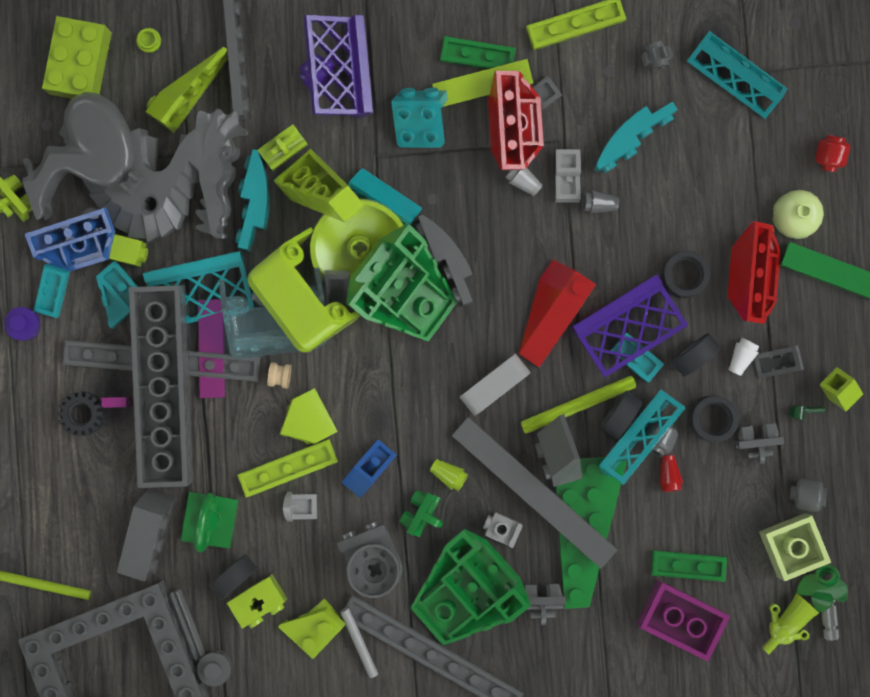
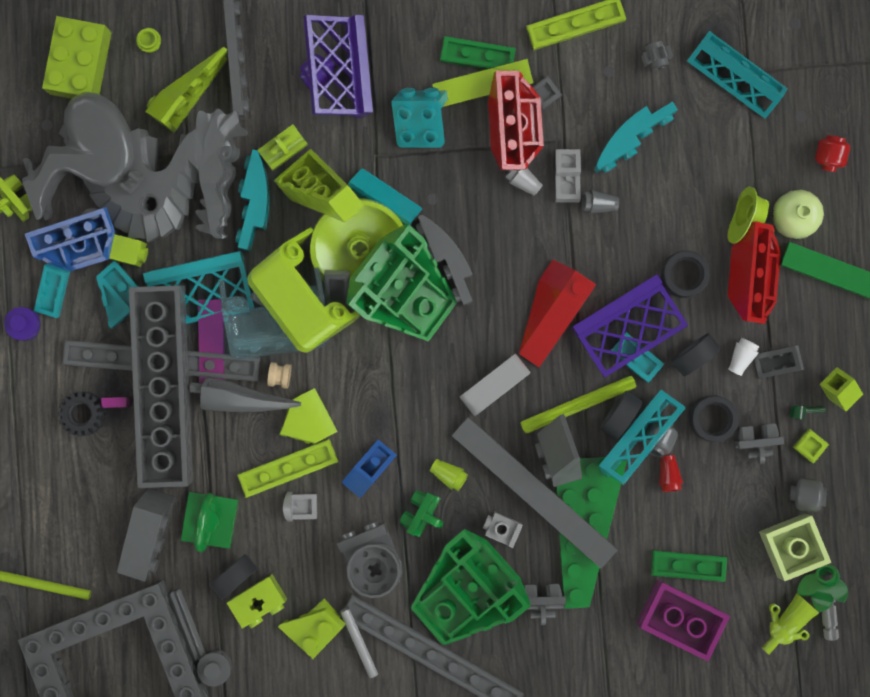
none -> dark grey piece [190,377,301,412]
none -> lime piece [727,186,769,244]
none -> lime tile [792,429,829,464]

